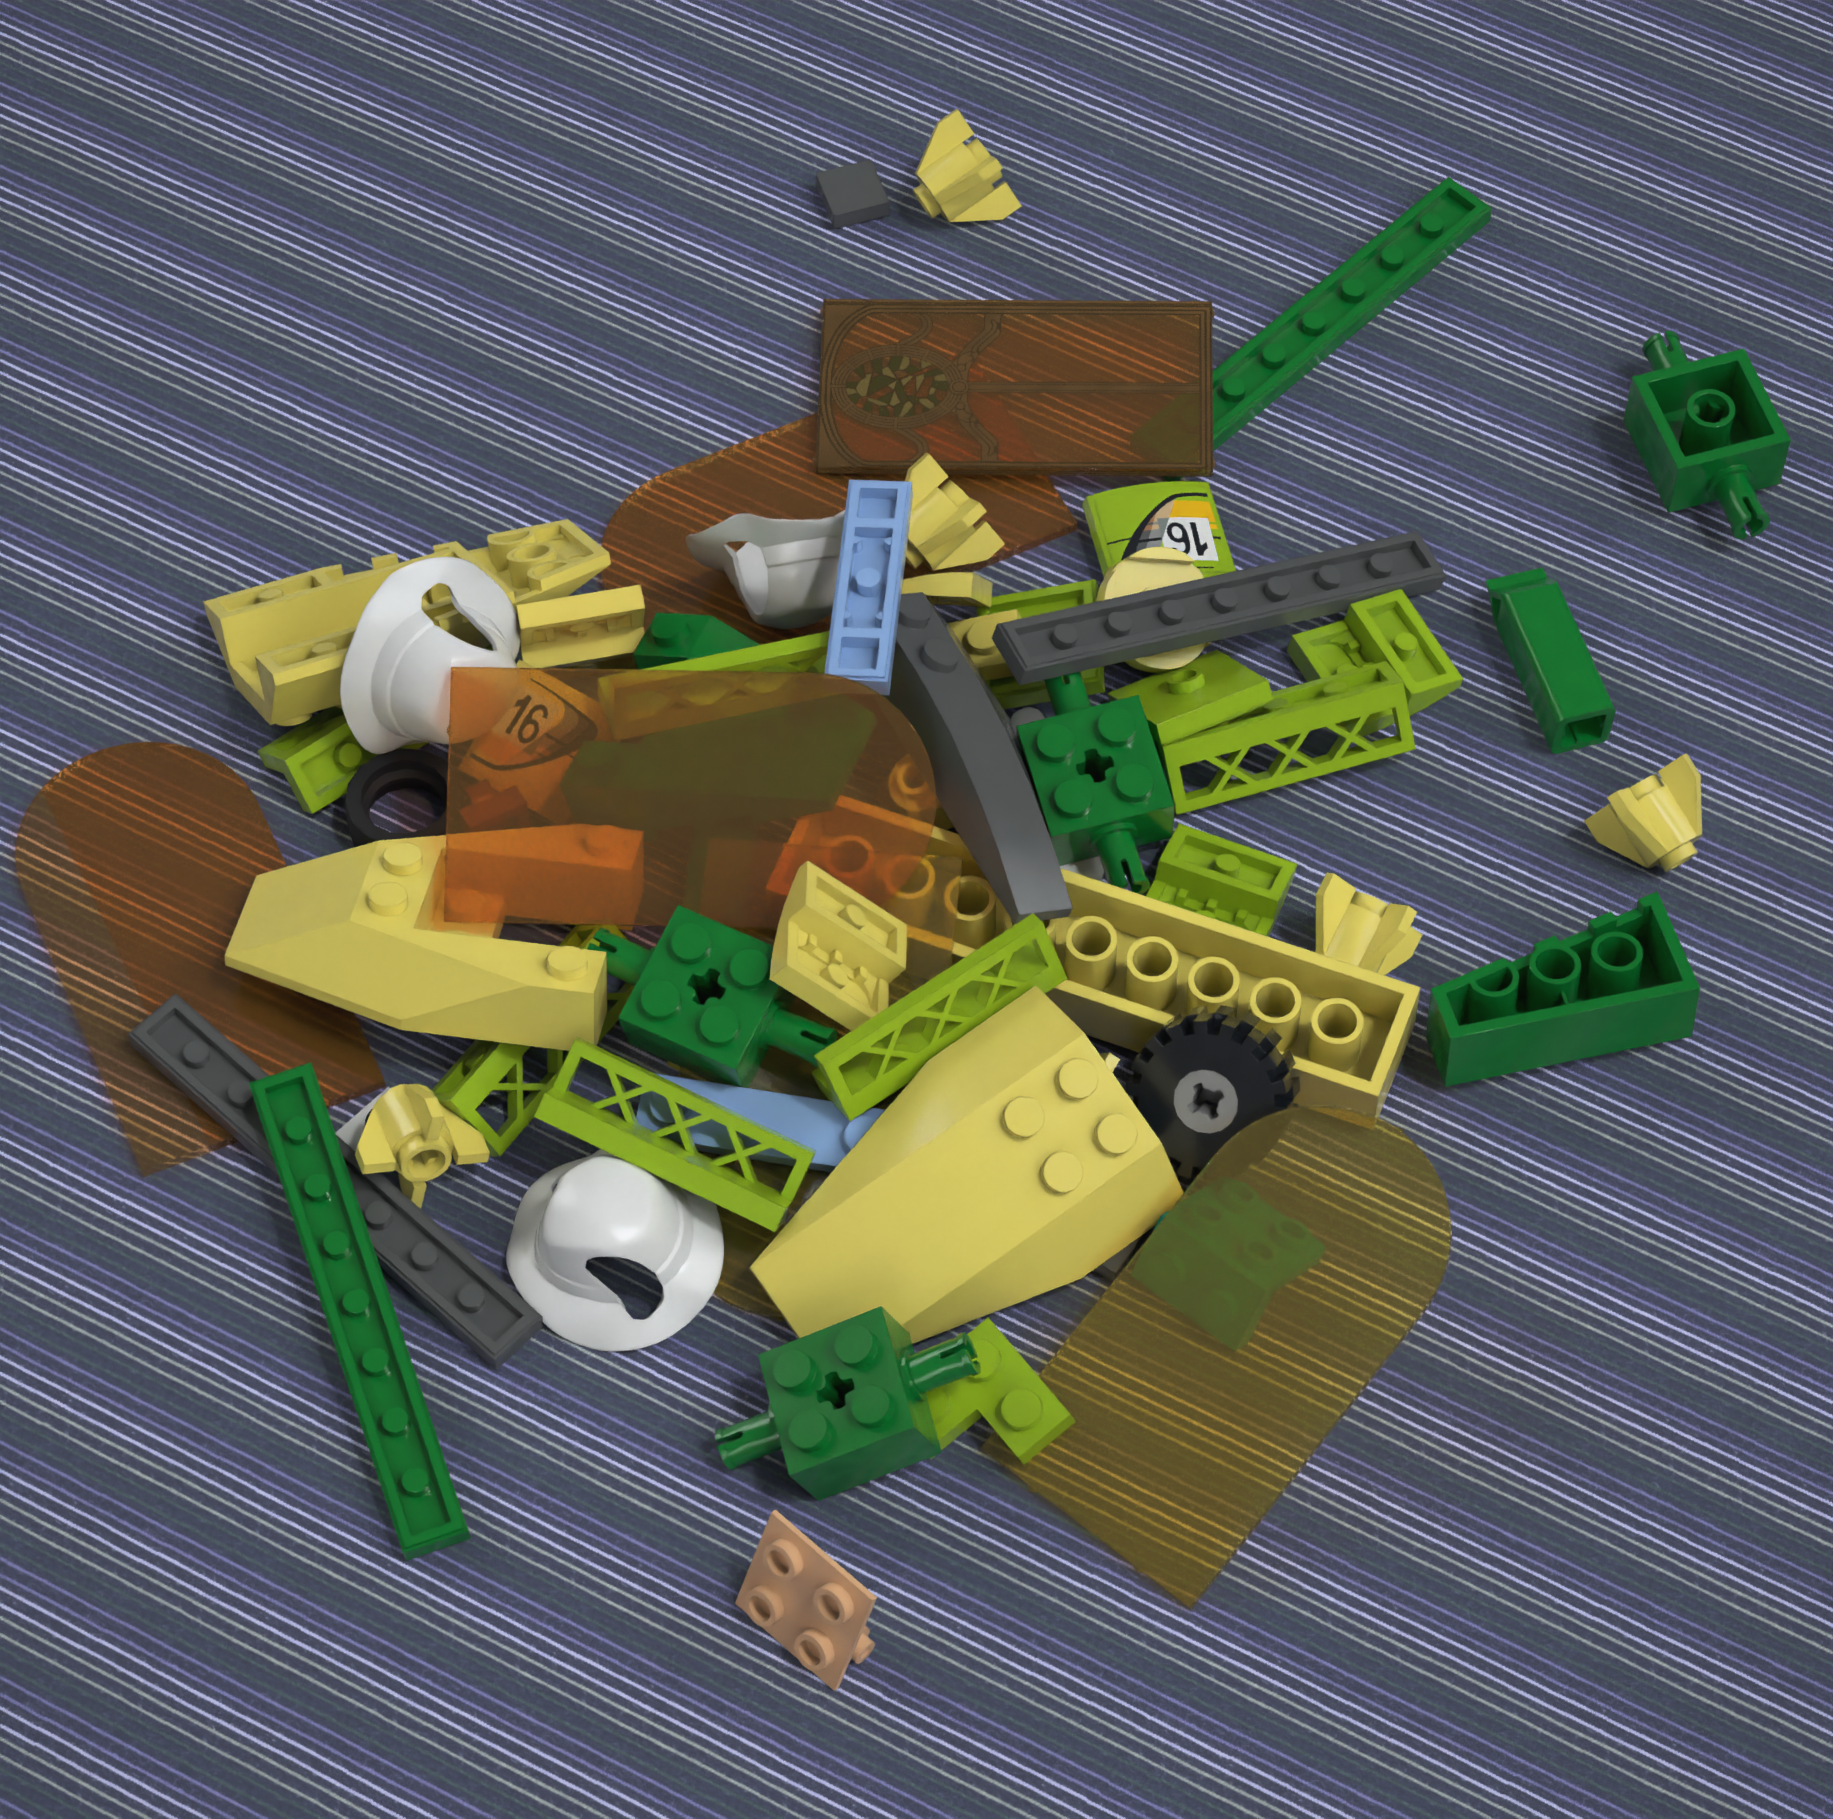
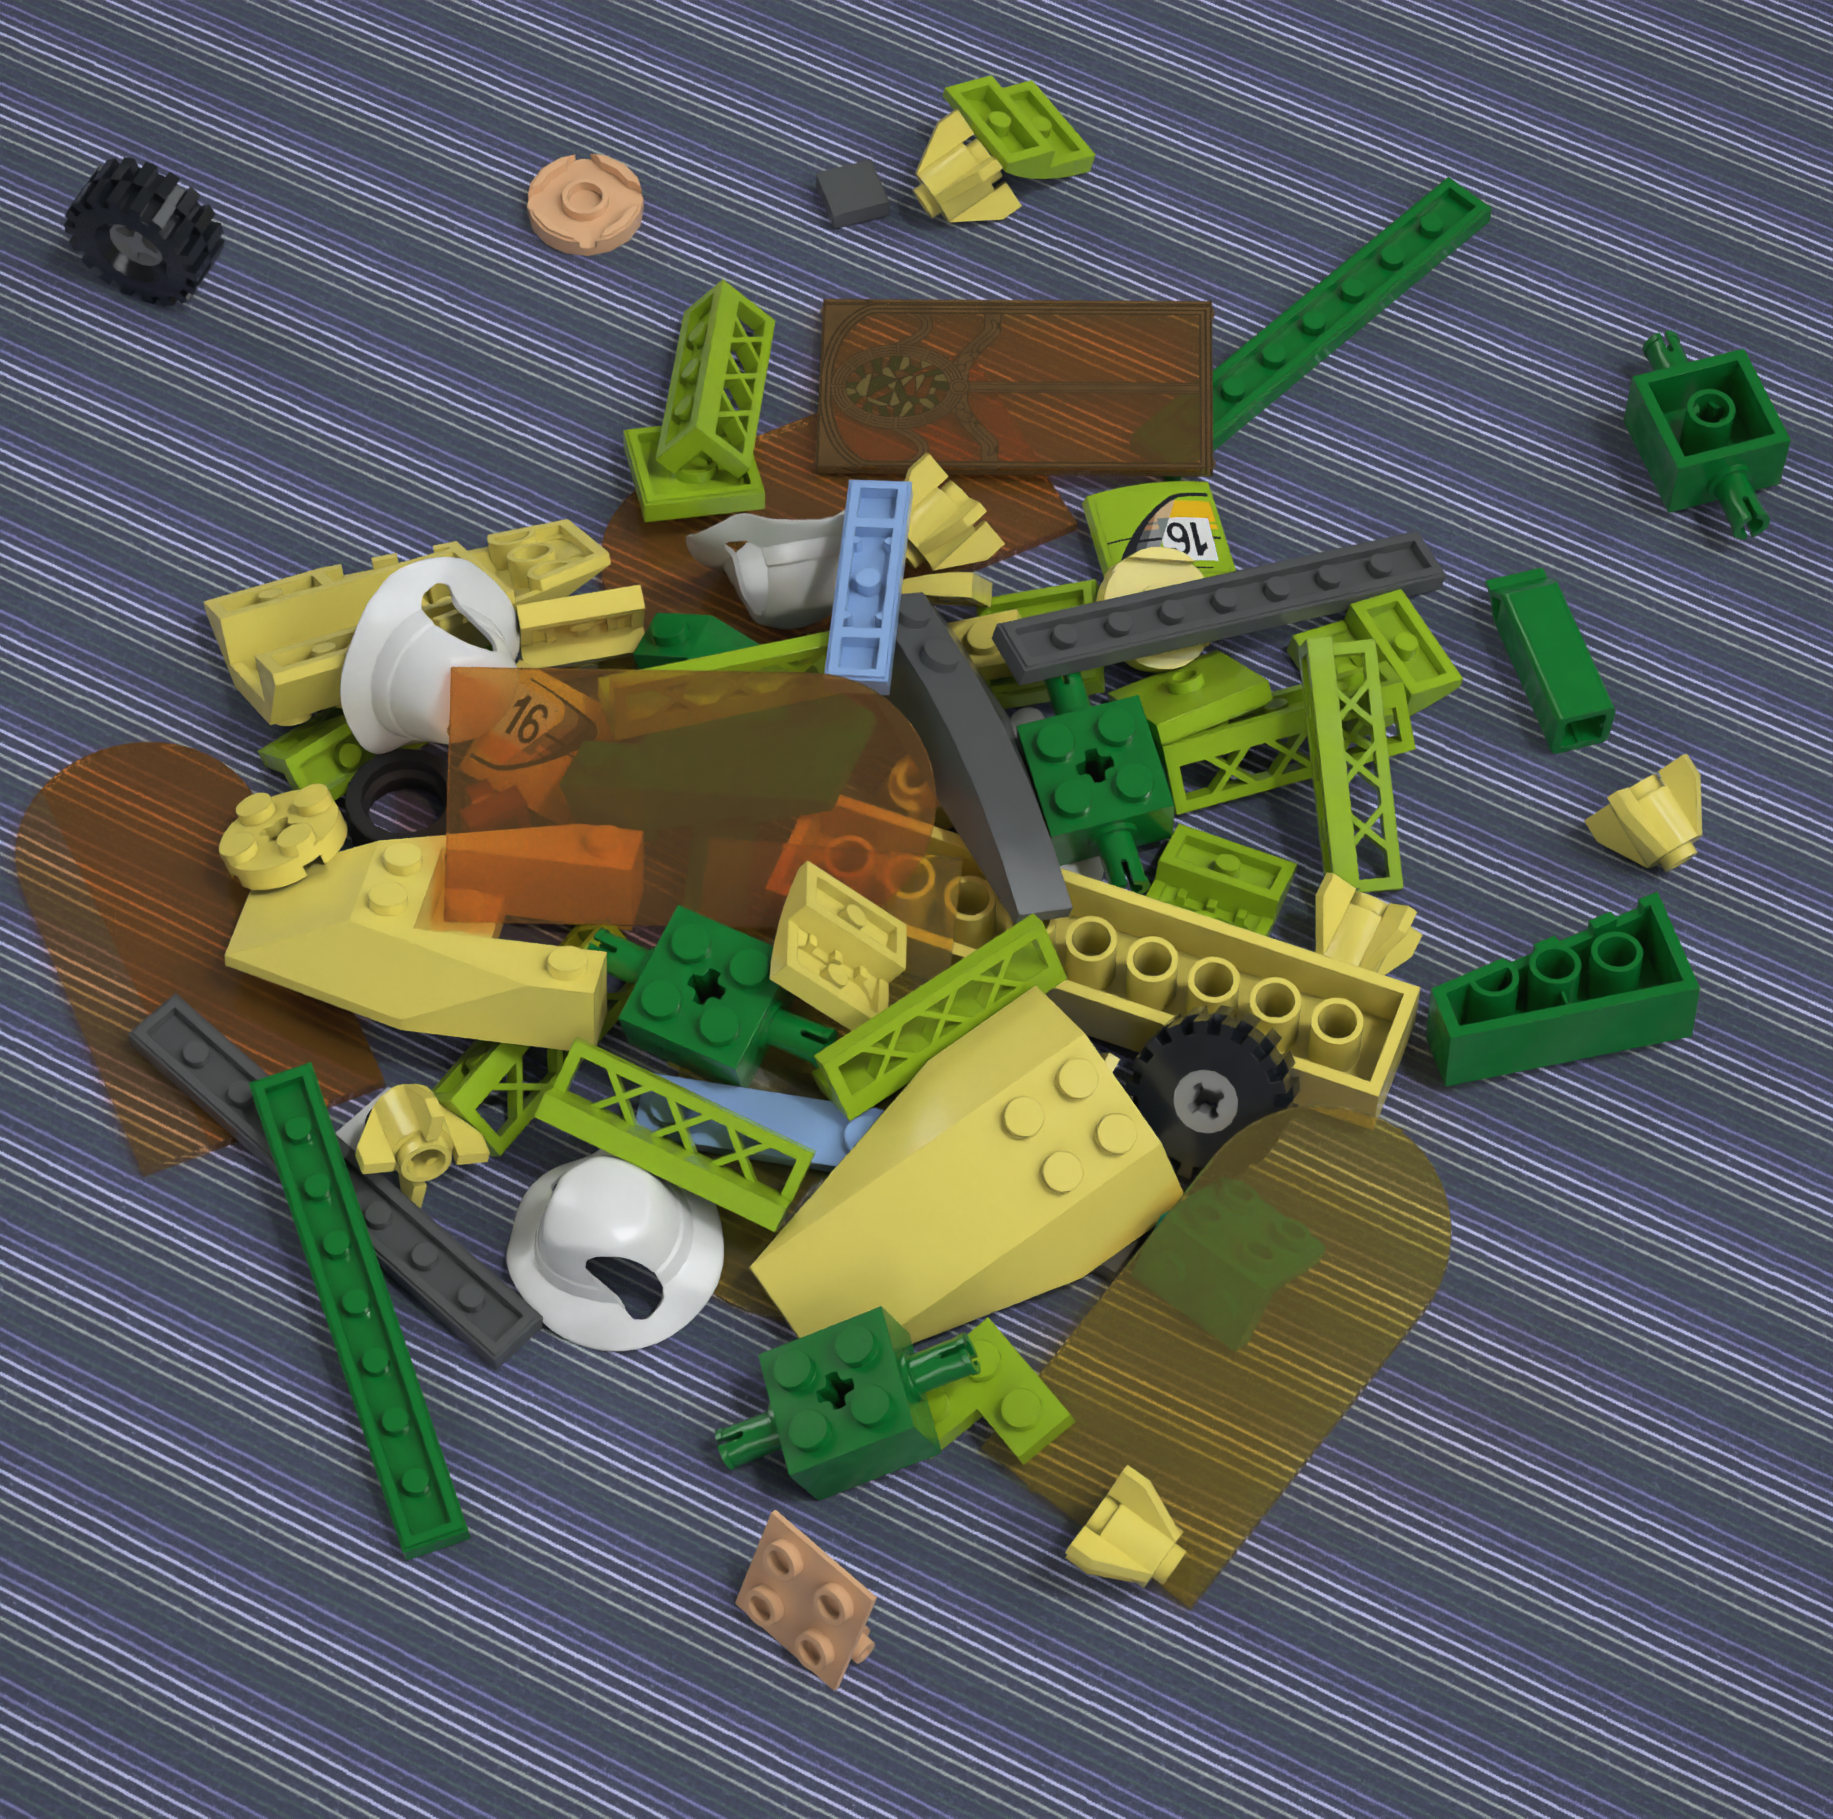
none -> black wheel [64,157,225,306]
none -> light yellow plate [219,783,348,890]
none -> light nougat tile [527,154,644,256]
none -> lime plate [623,426,765,523]
none -> lime fence [656,279,776,479]
none -> lime slope [942,75,1096,179]
none -> light yellow brick [1065,1464,1187,1589]
none -> lime fence [1298,636,1404,894]

